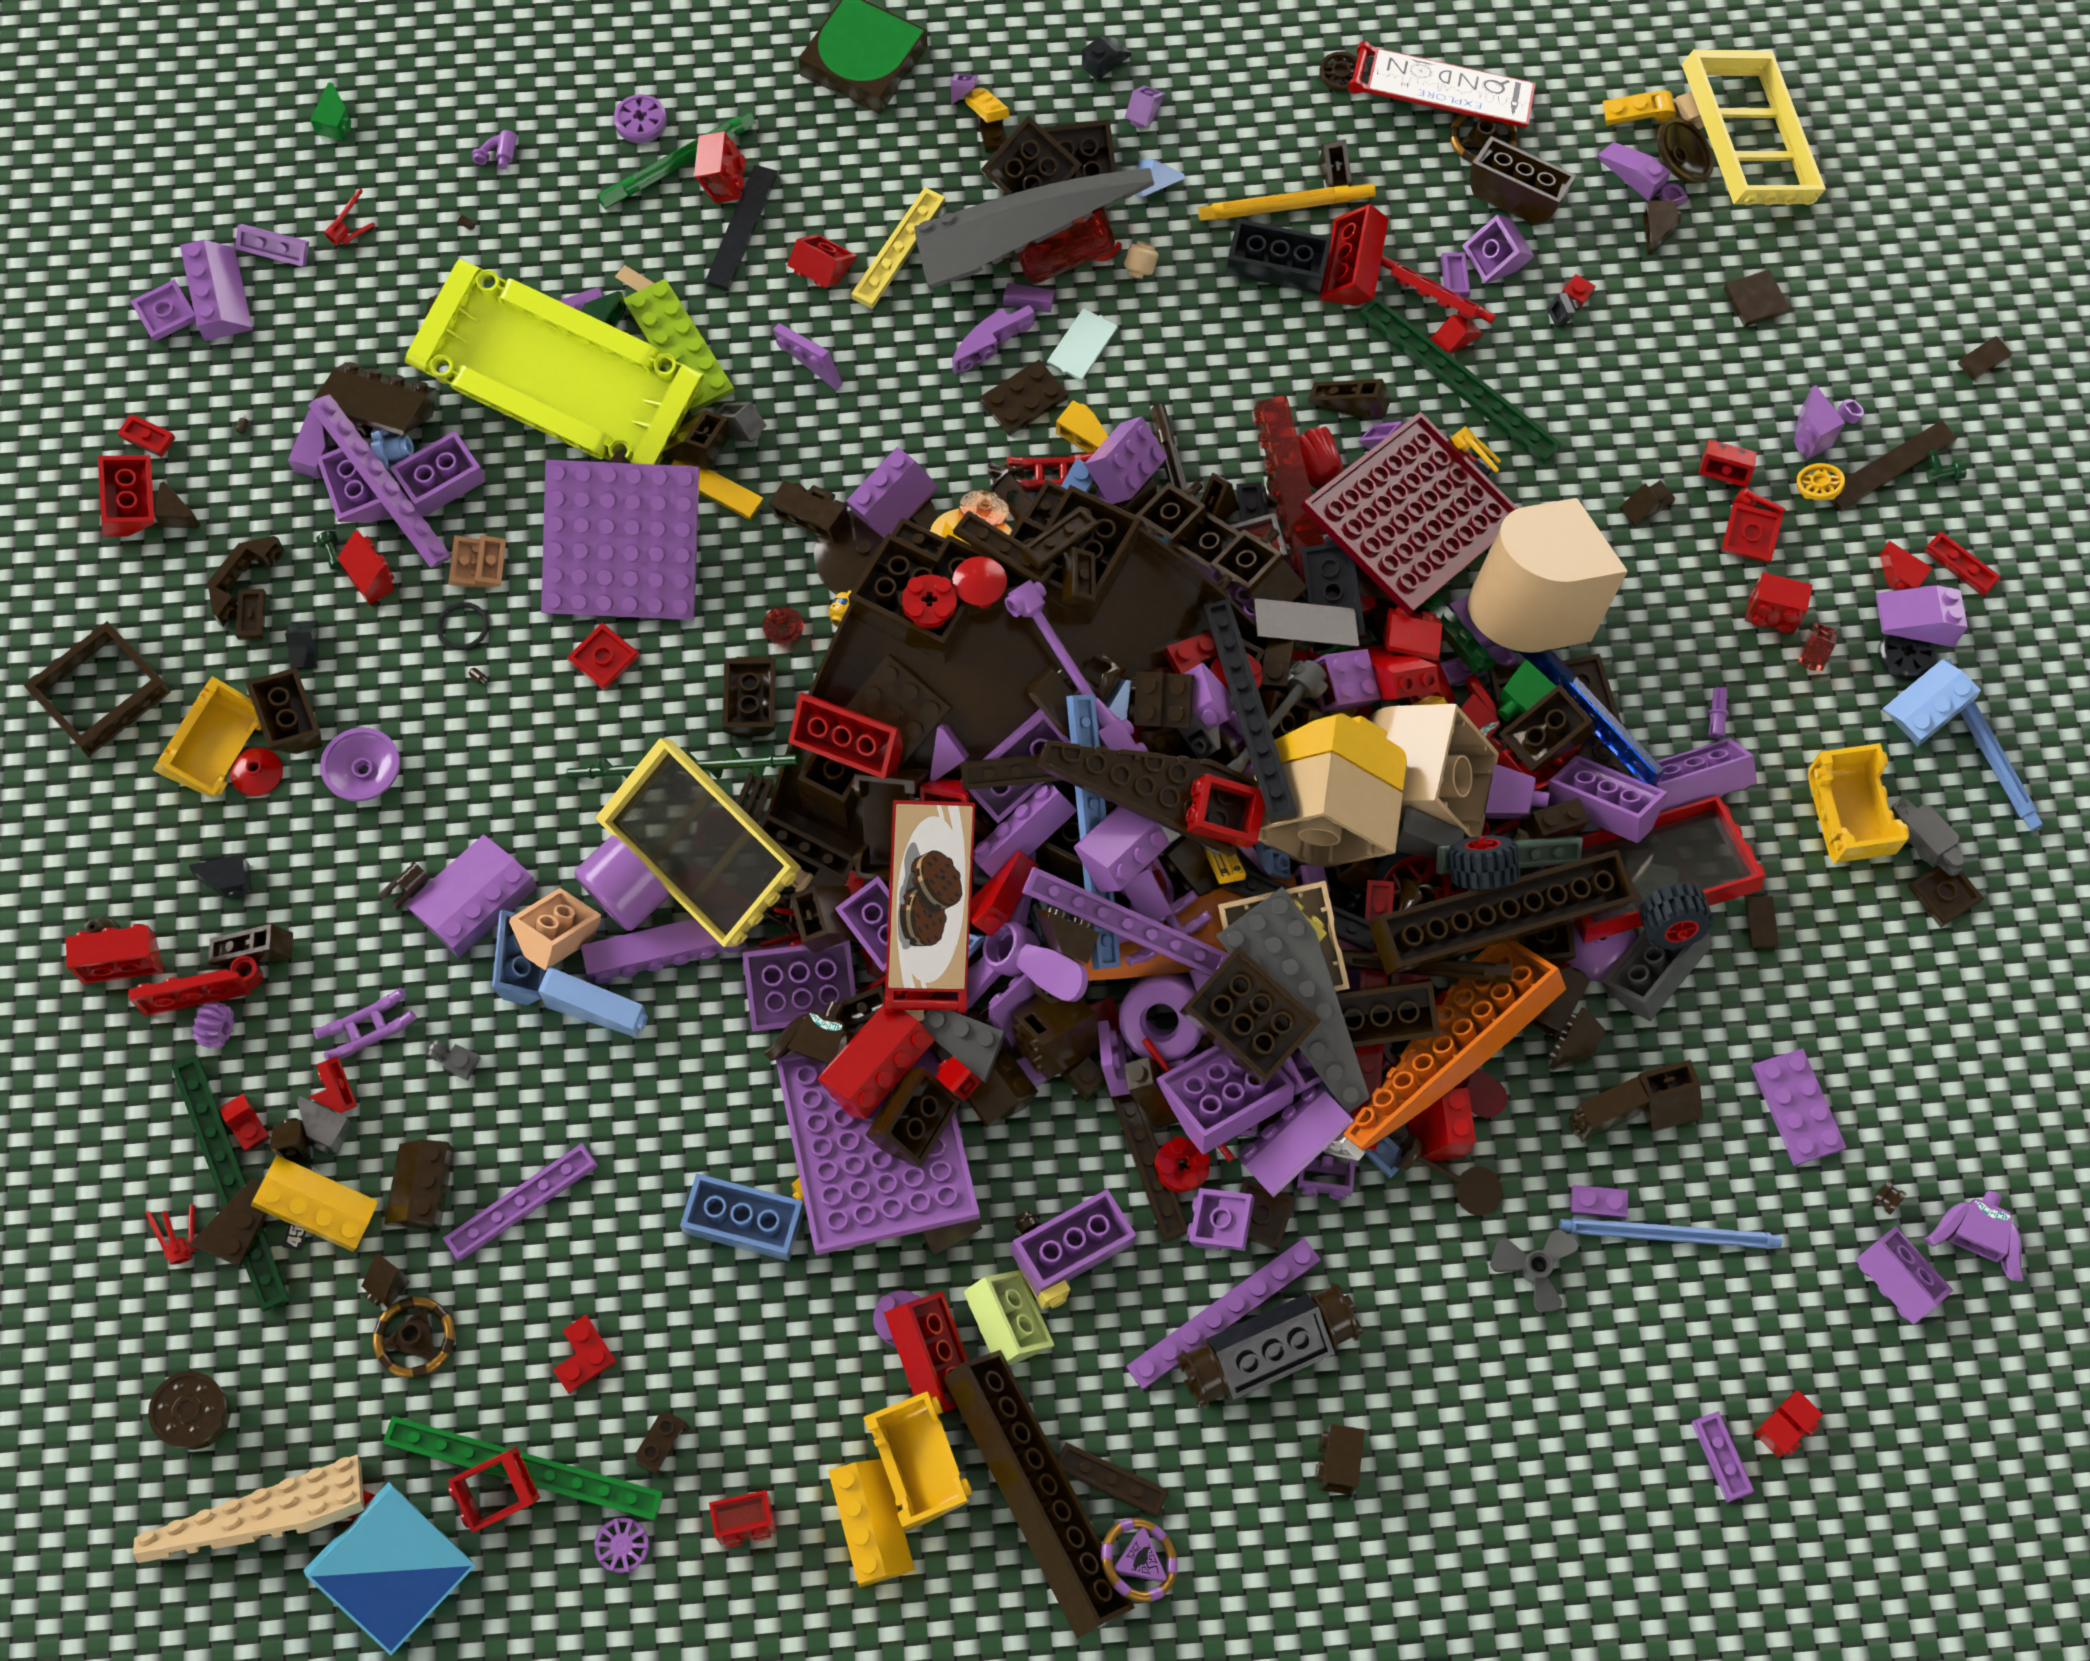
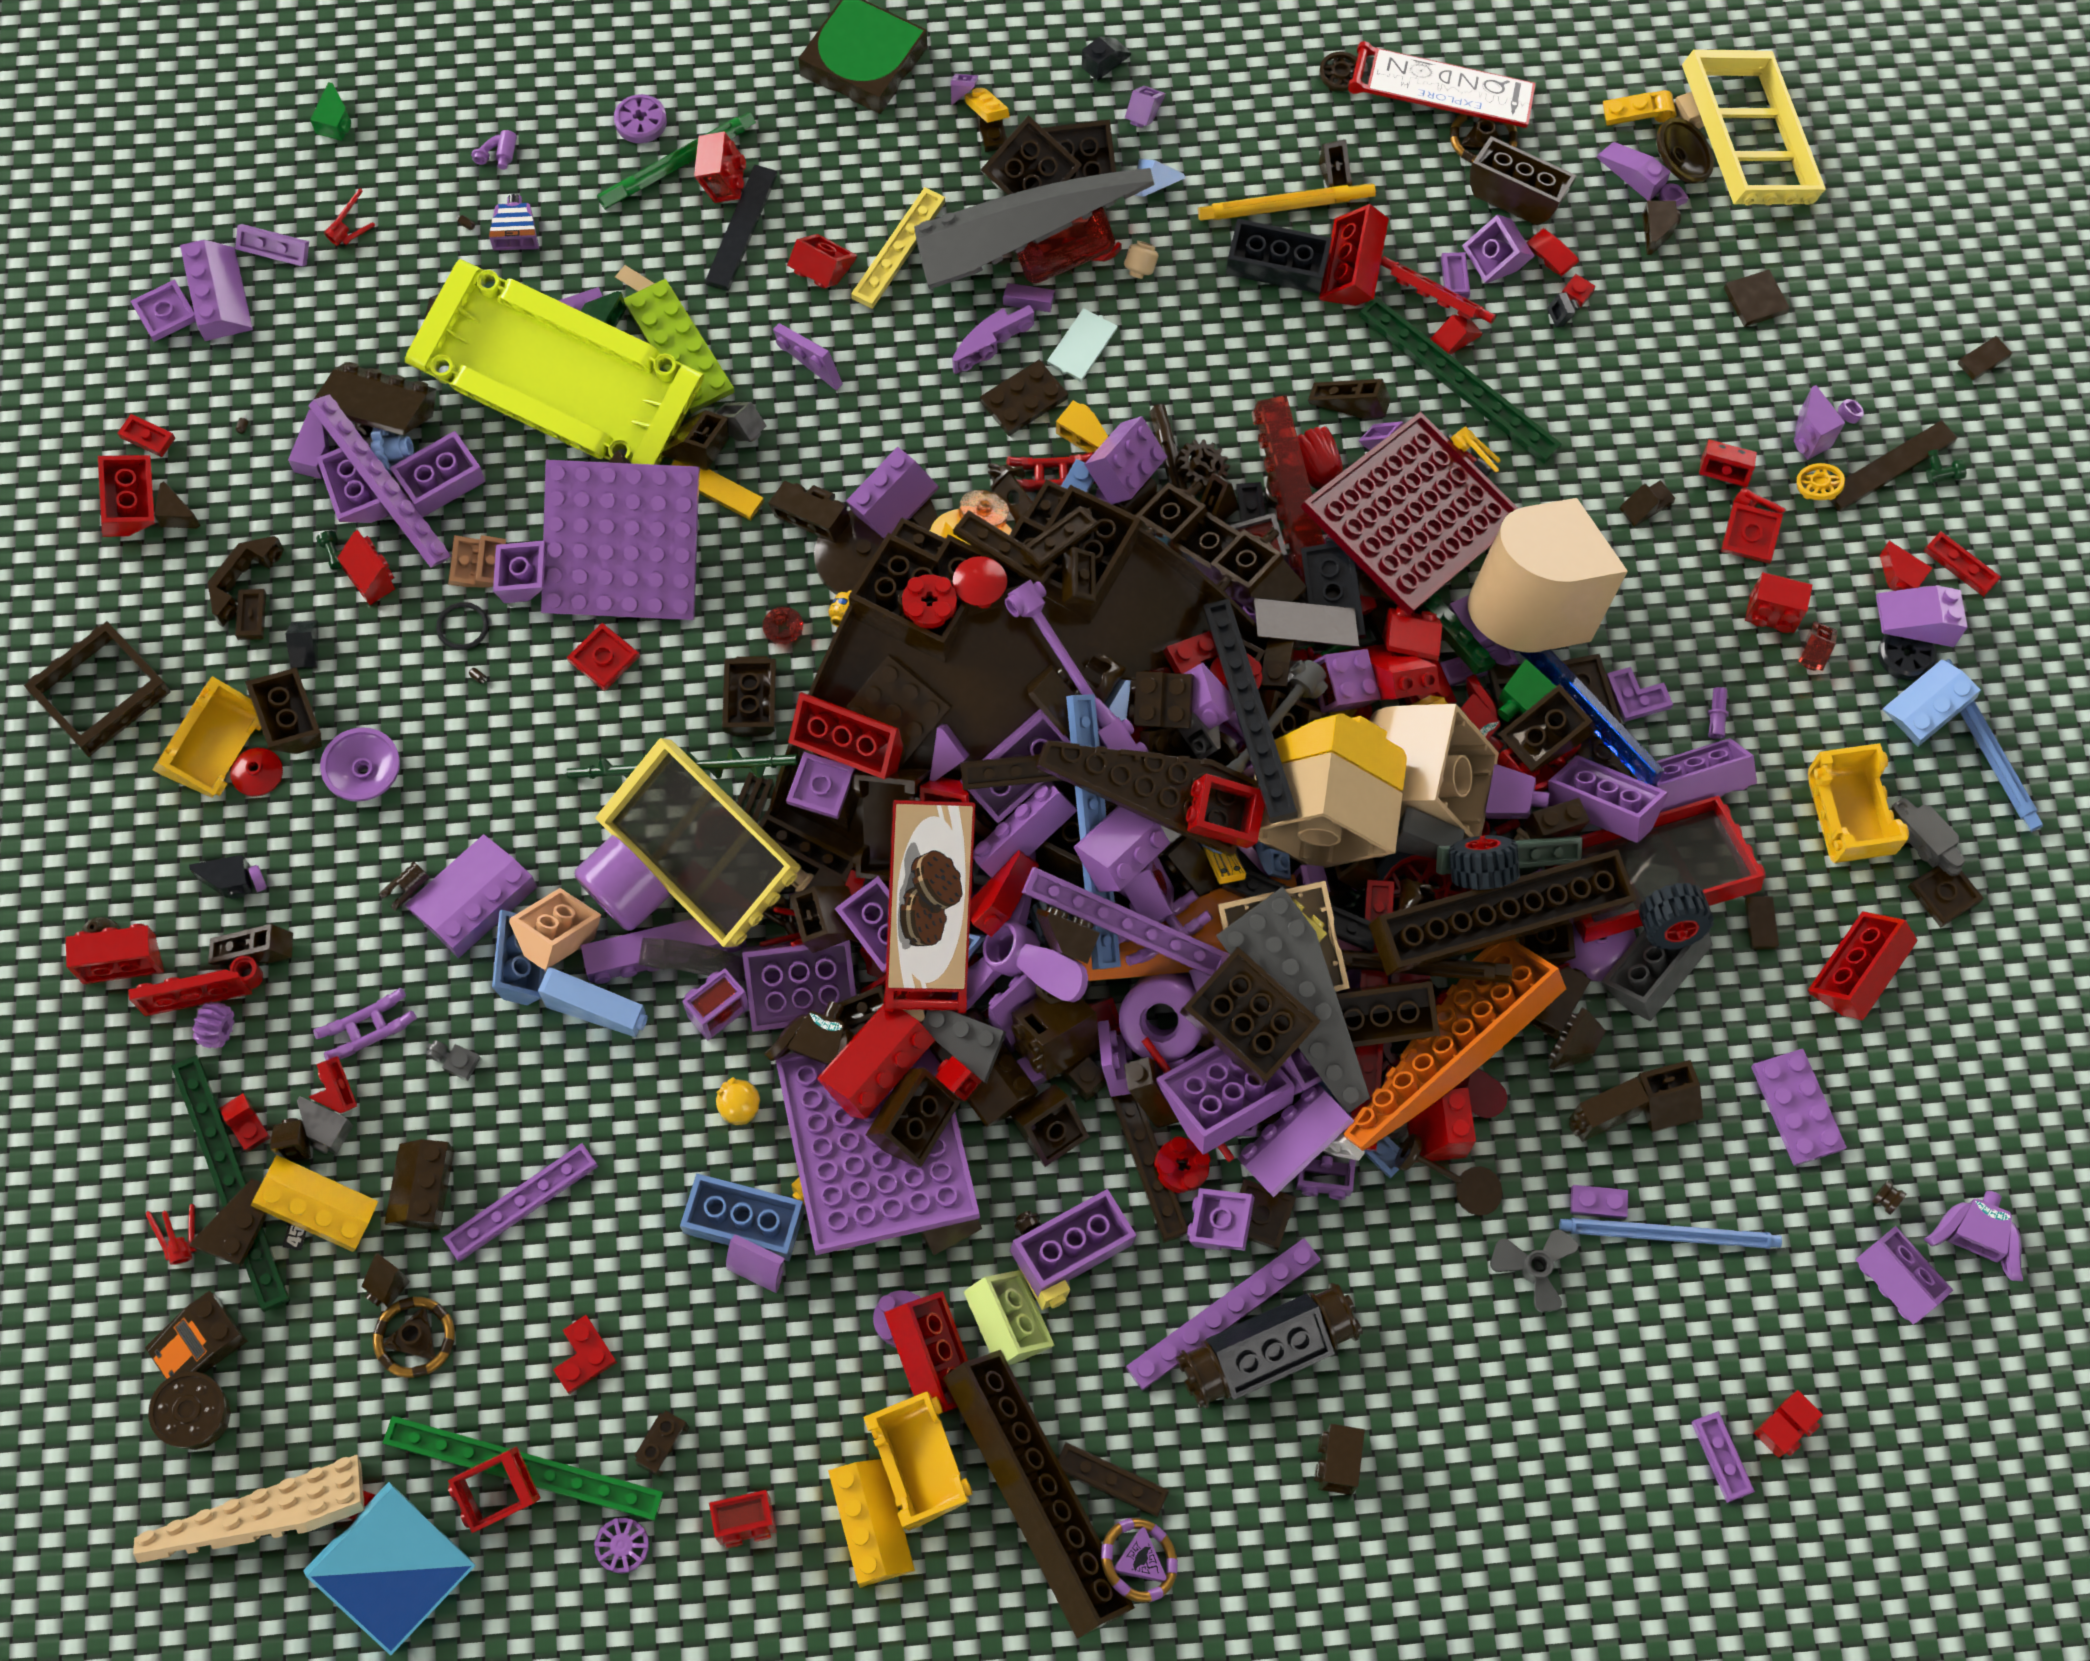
none -> dark brown slope [145,1290,248,1379]
none -> medium lavender tile [247,865,267,892]
none -> torso [489,194,539,251]
none -> medium lavender slope [493,541,546,603]
none -> clear smoke slope [638,938,745,986]
none -> piece [682,968,749,1041]
none -> yellow helmet [716,1077,760,1125]
none -> medium lavender slope [726,1234,785,1293]
none -> medium lavender plate [786,752,856,819]
none -> dark brown slope [1010,1084,1089,1167]
none -> dark brown gear [1175,439,1230,491]
none -> red slope [1526,228,1579,277]
none -> medium lavender plate [1606,667,1673,722]
none -> red slope [1807,911,1918,1021]

